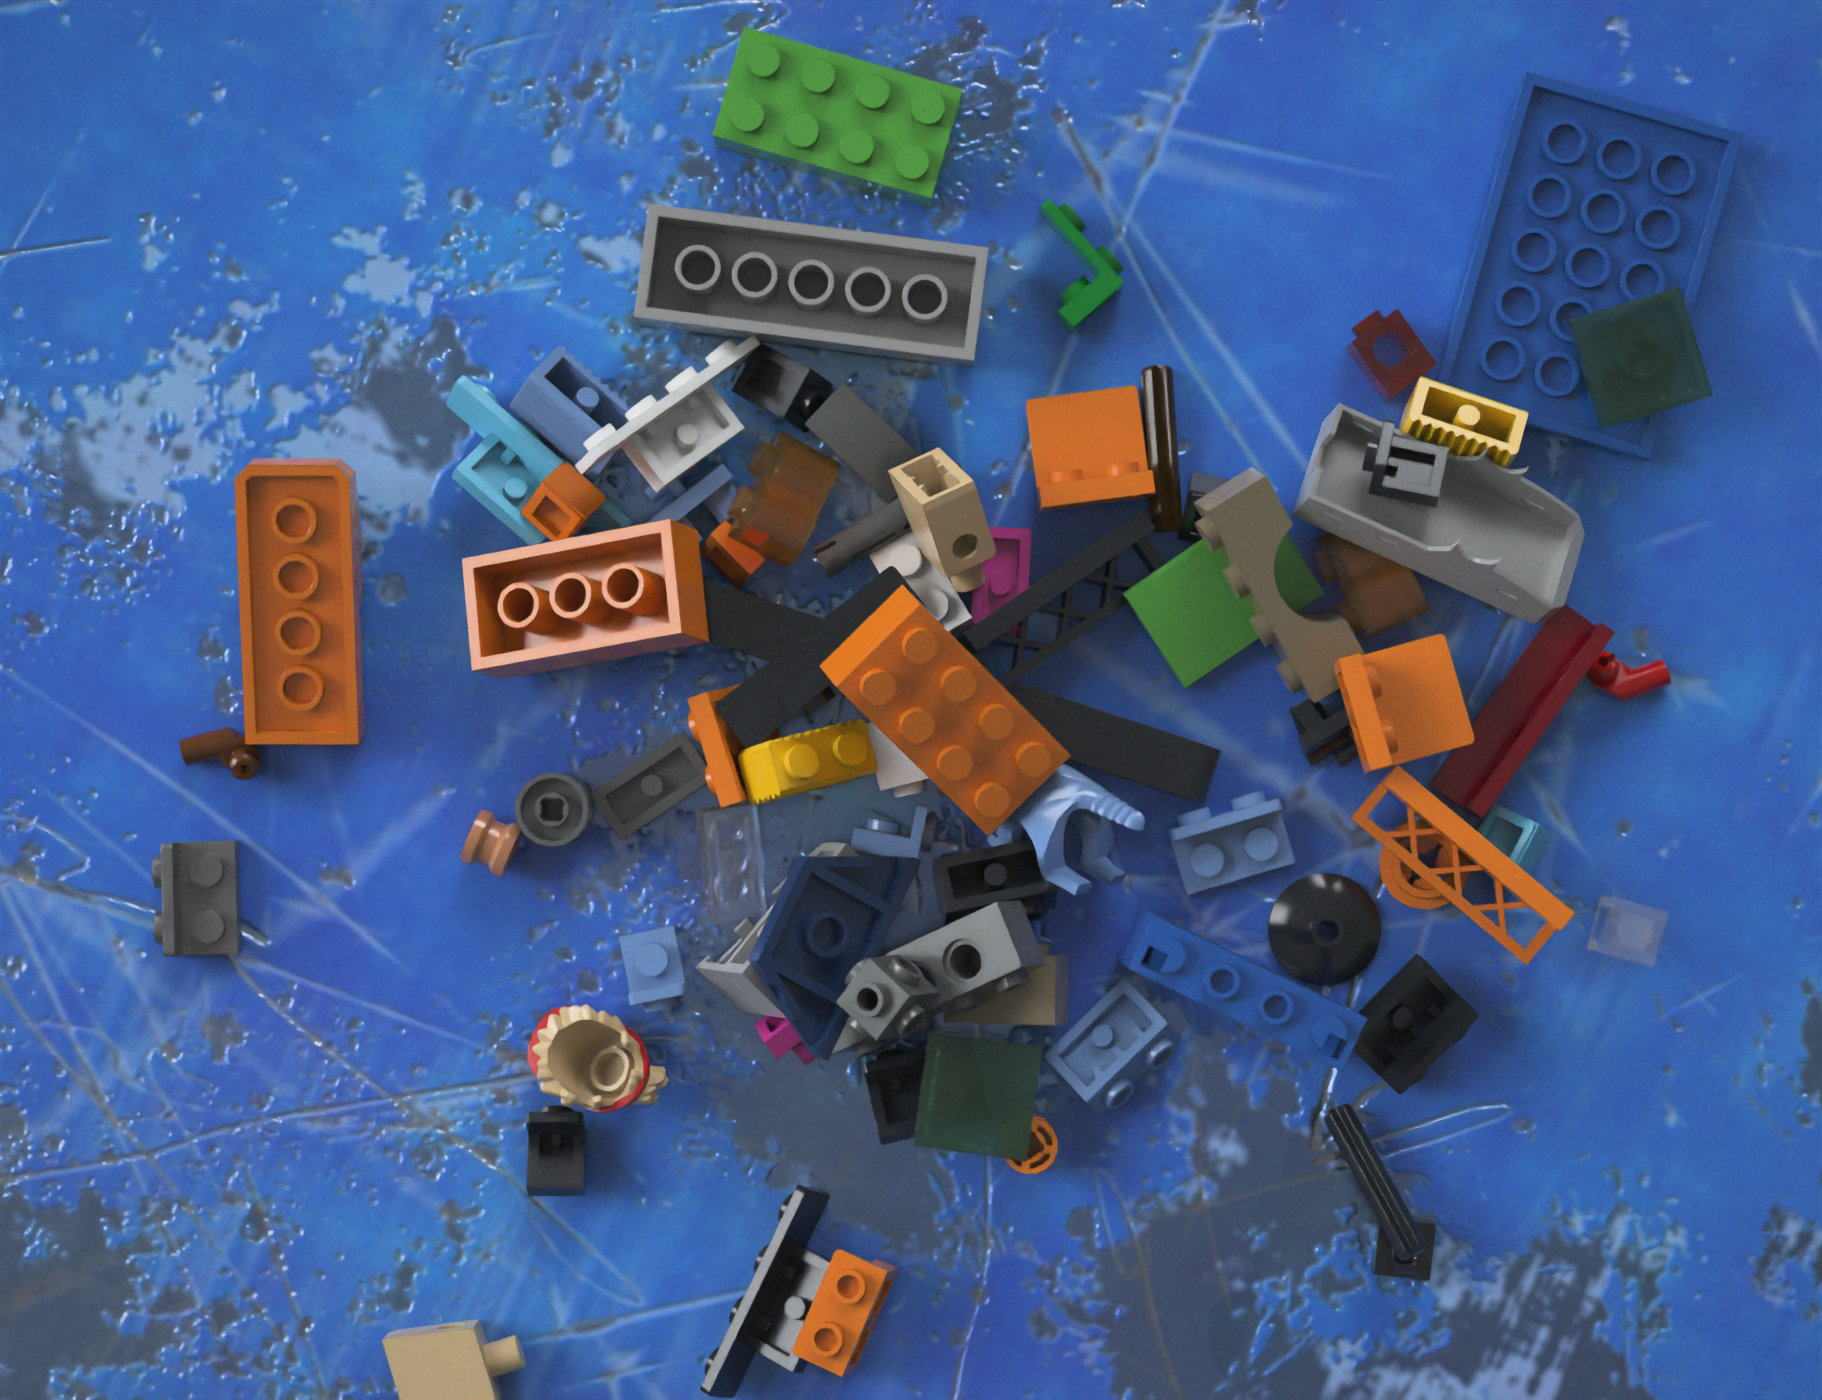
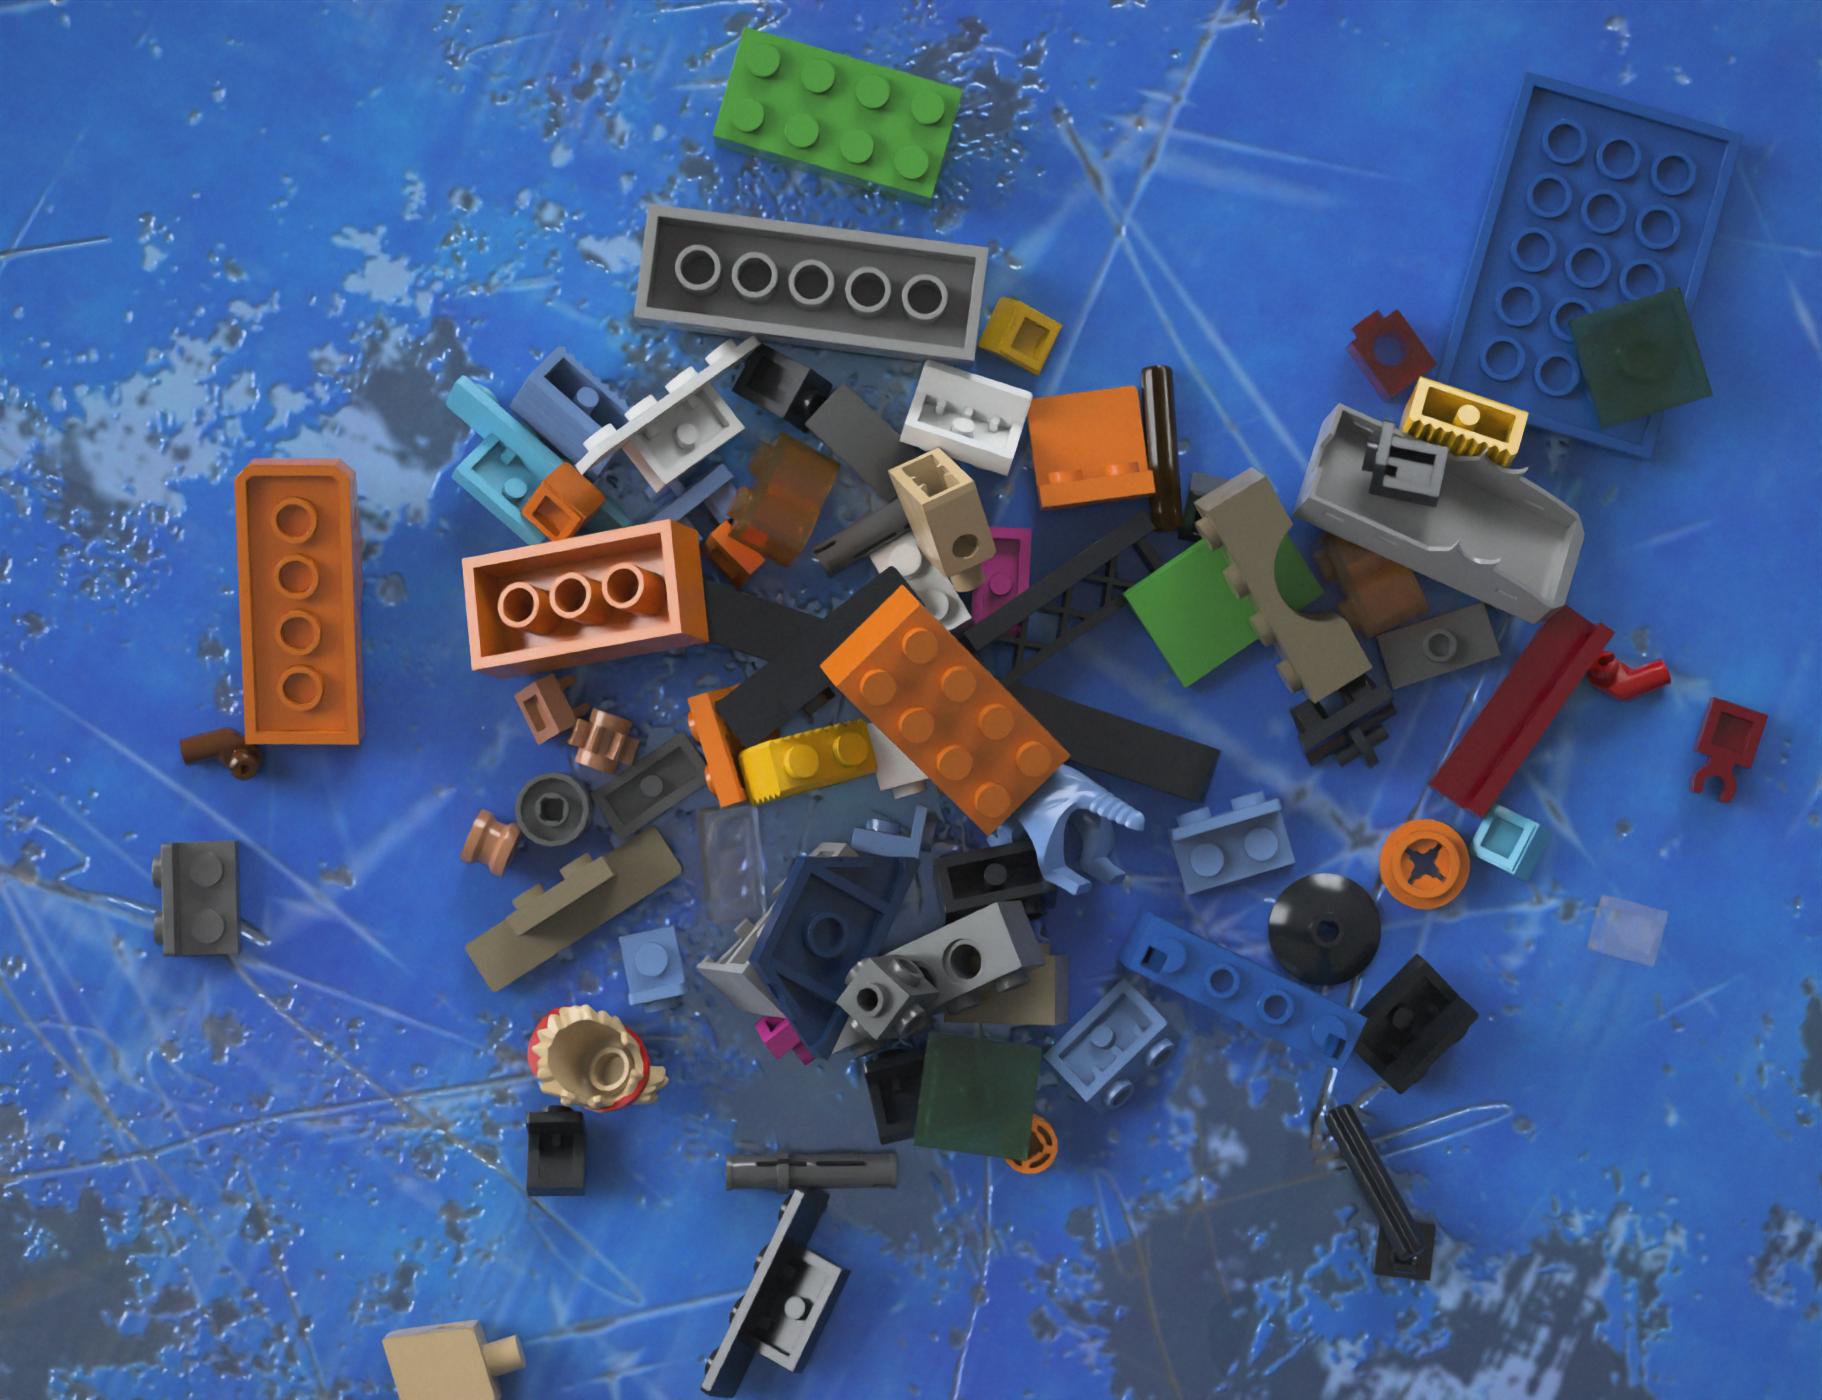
orange bracket [792,1249,899,1377] -> none
green bracket [1039,199,1124,334] -> none
orange bracket [1333,634,1475,774] -> none
orange fence [1350,765,1575,965] -> none
none -> dark tan bracket [465,826,683,992]
none -> nougat tile [514,673,590,746]
none -> nougat gear [567,708,640,775]
none -> dark grey pin [726,1149,897,1194]
none -> white bracket [899,360,1033,476]
none -> yellow slope [978,297,1063,376]
none -> dark grey plate [1374,602,1501,690]
none -> dark red plate [1689,697,1768,803]

